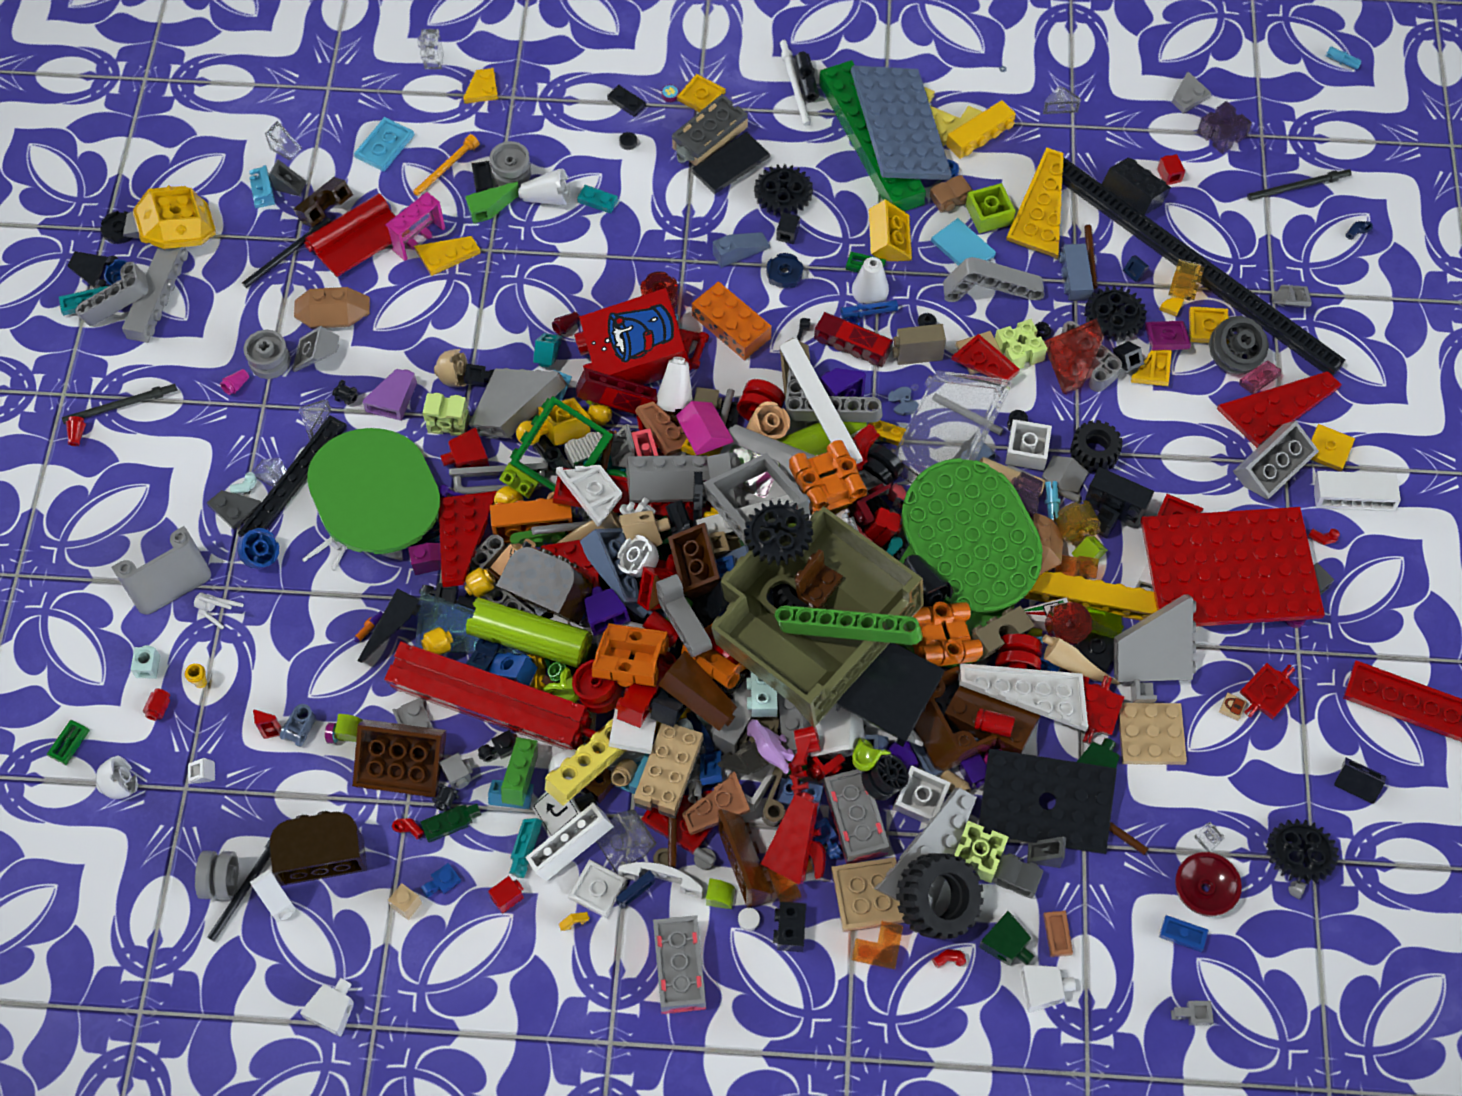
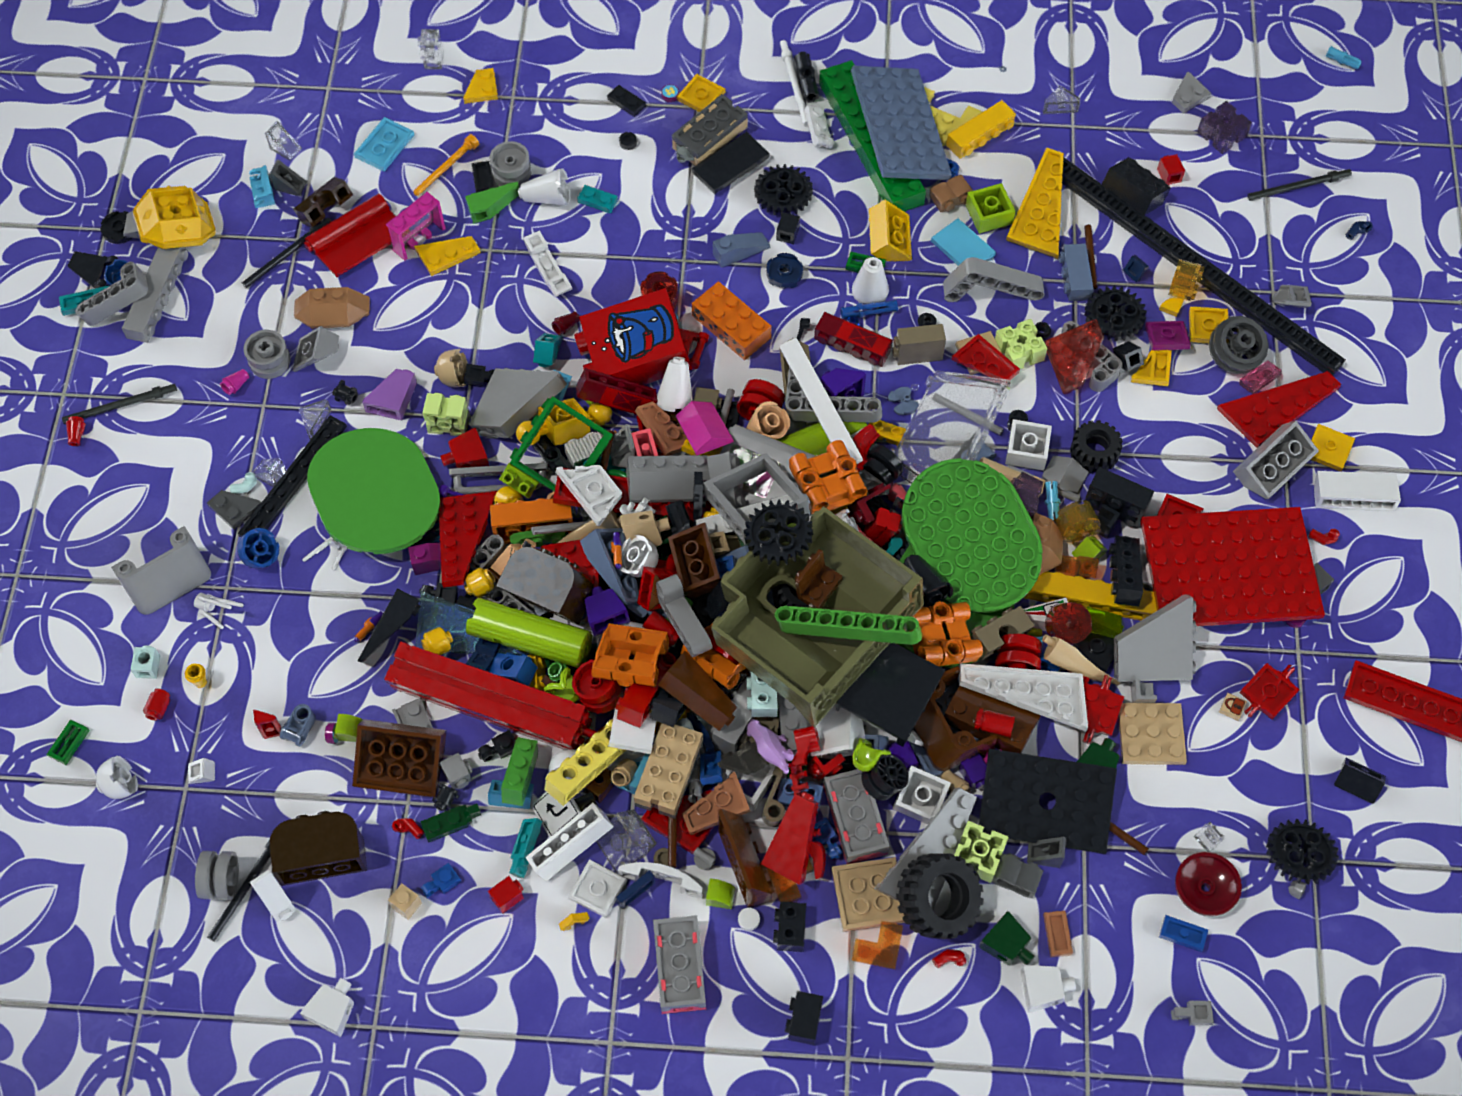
none -> white slope [523,231,573,297]
none -> piece [611,532,622,569]
none -> black brick [785,991,823,1045]
none -> white plate [805,105,834,149]
none -> black brick [1109,535,1143,607]

